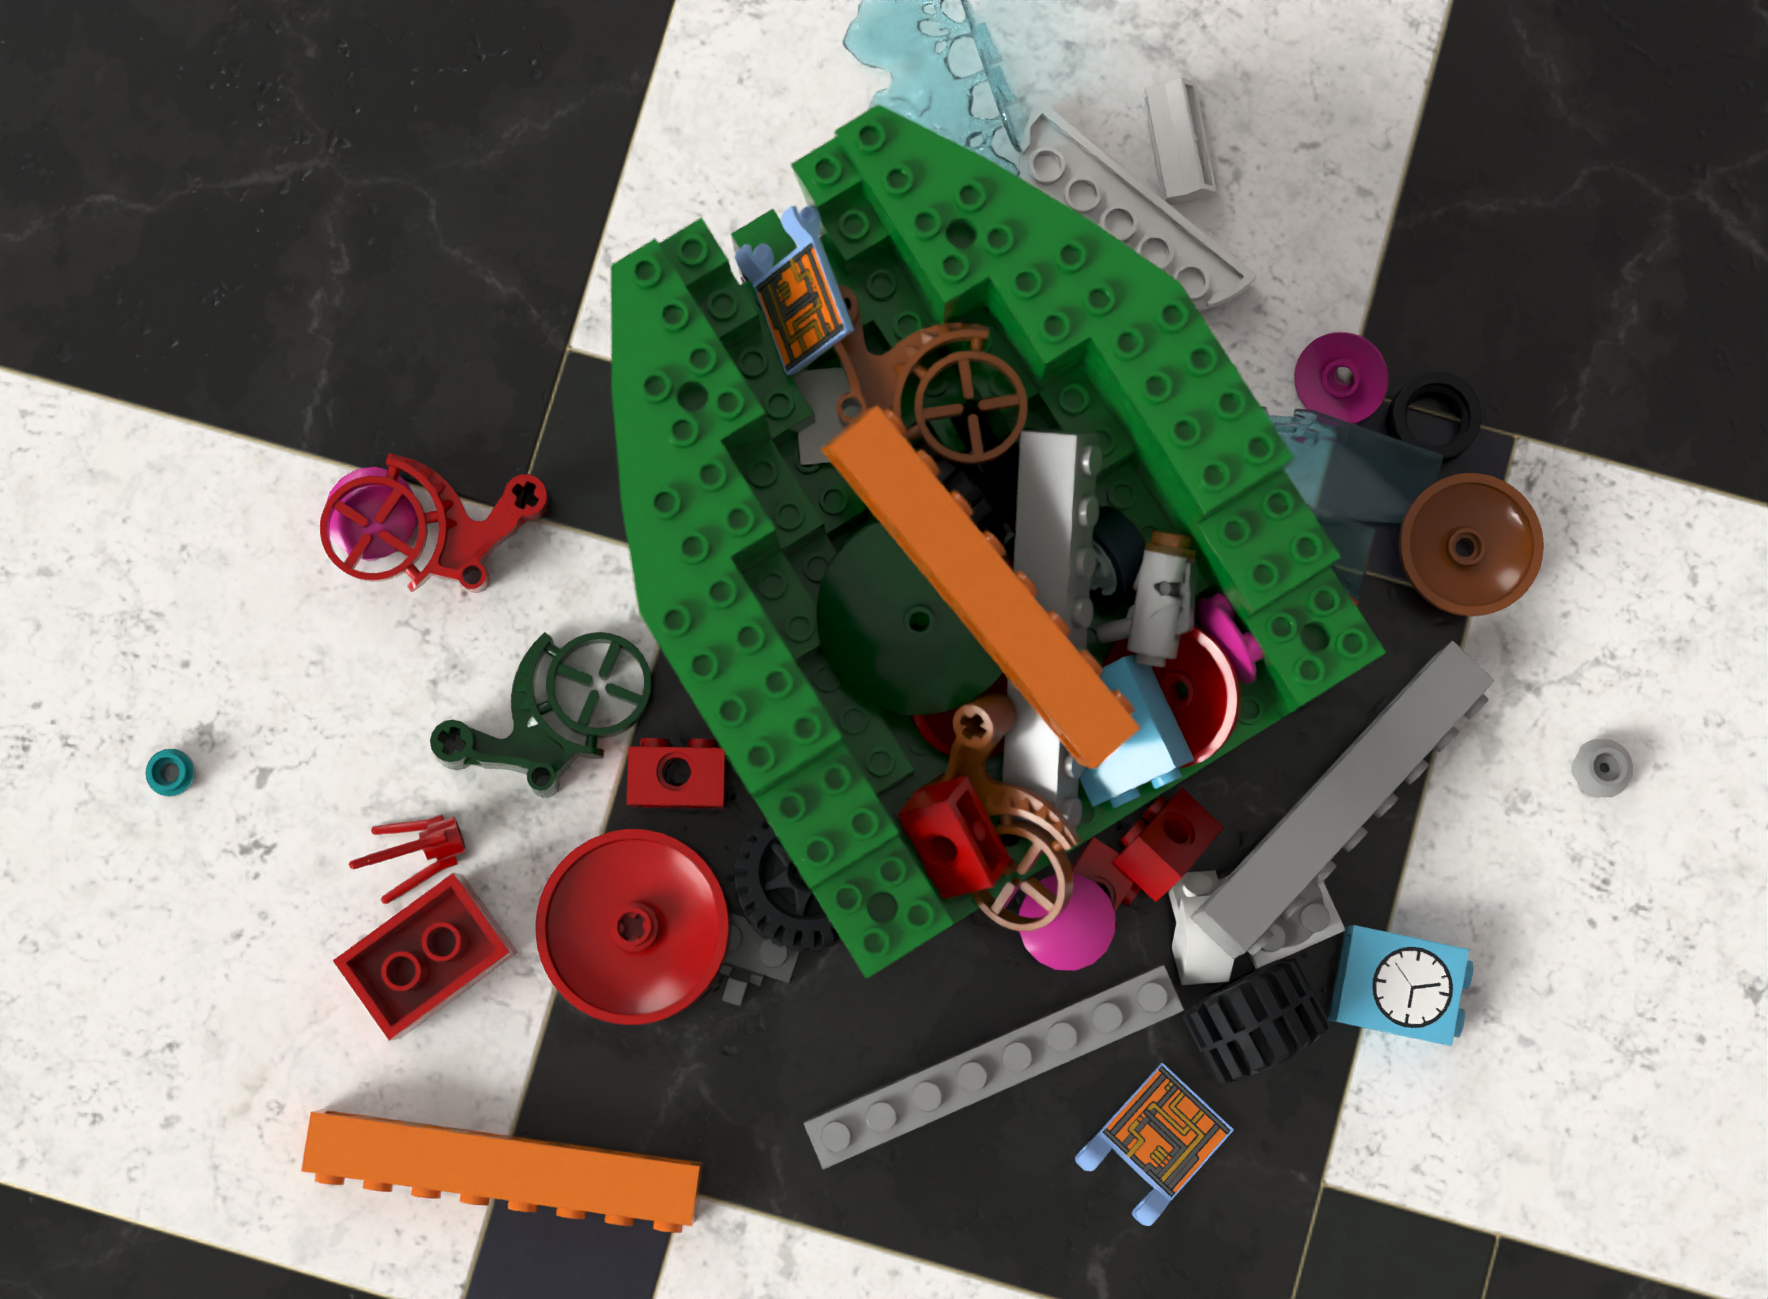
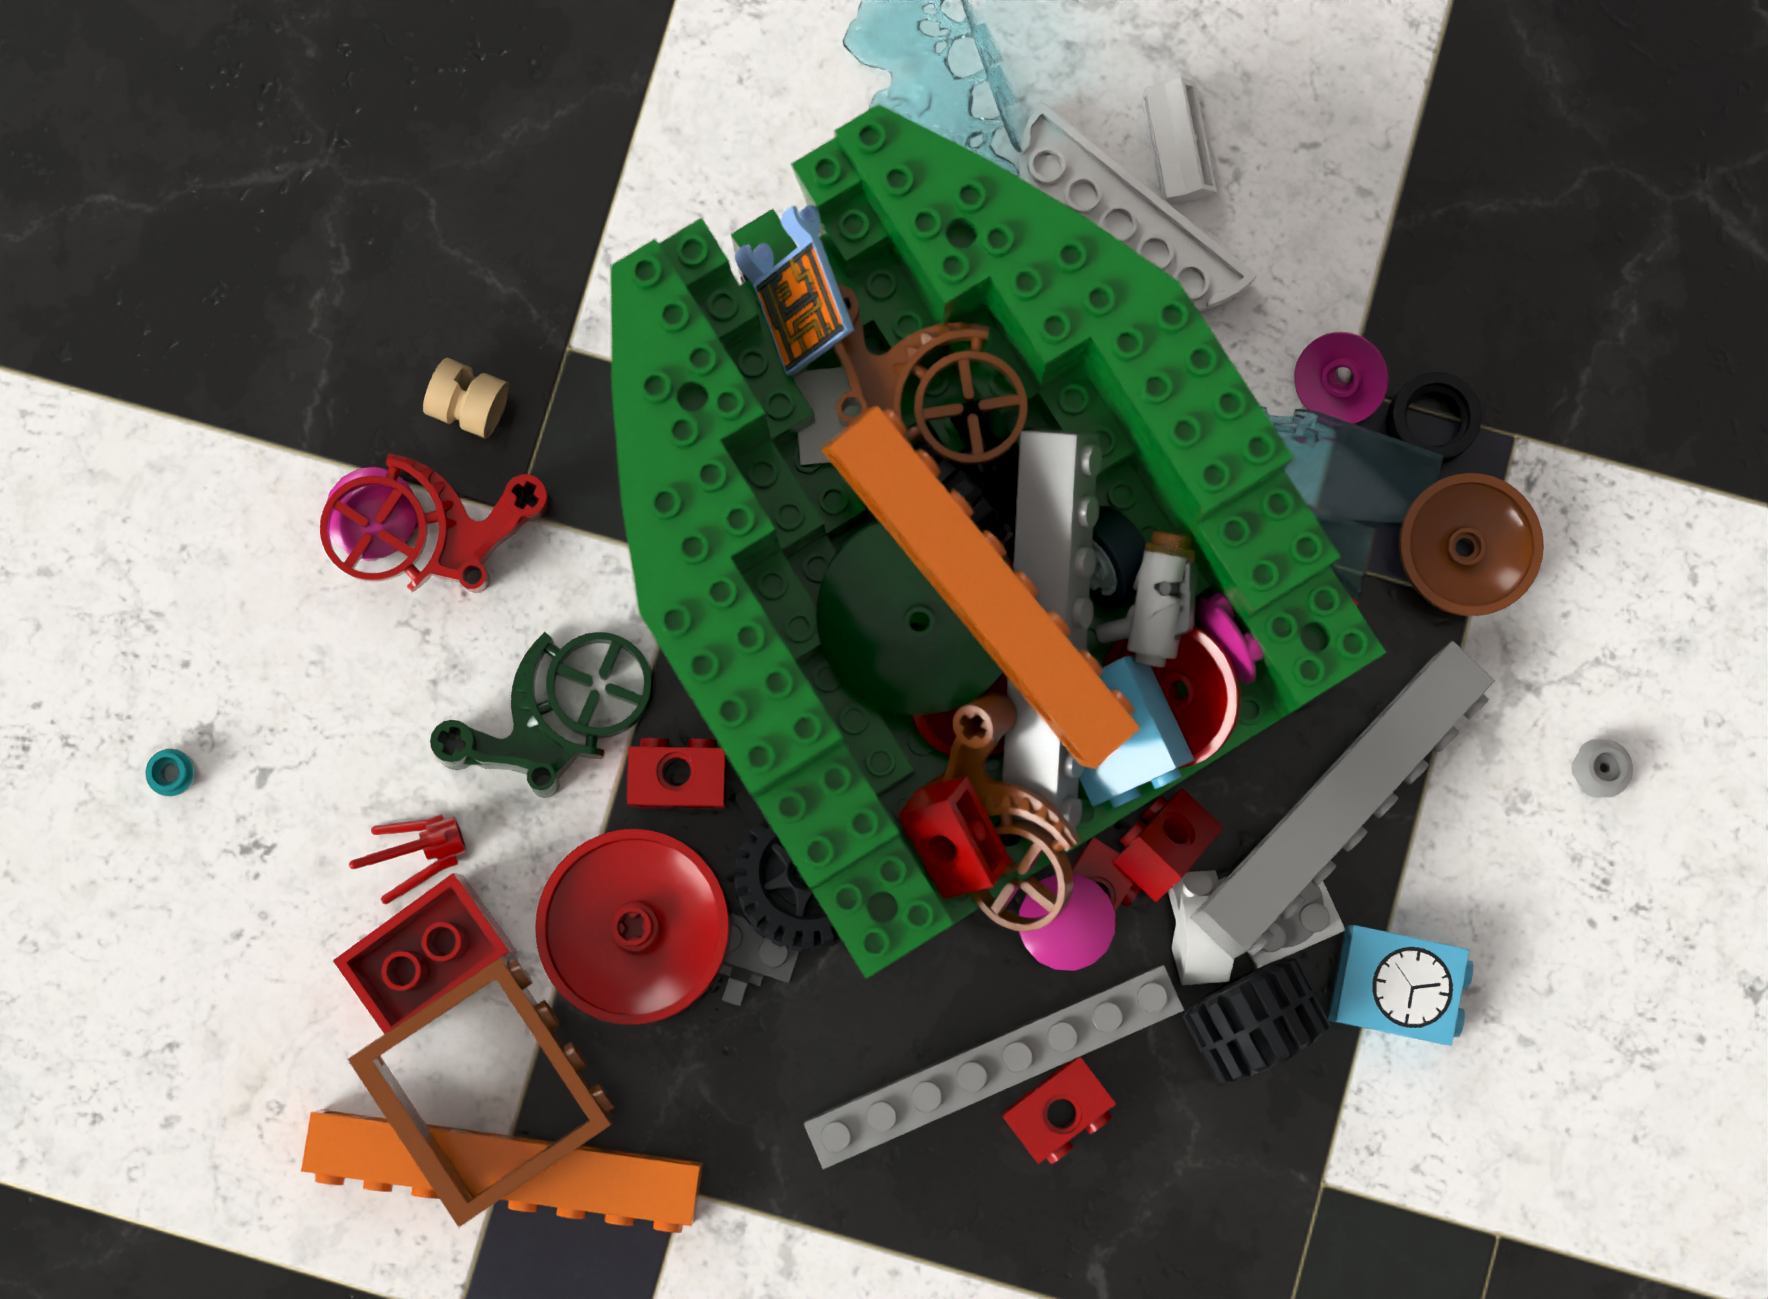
flag [1075,1063,1234,1226] -> none
none -> dark orange window [347,954,615,1227]
none -> tan wheel [423,357,510,439]
none -> red brick [1000,1056,1116,1164]

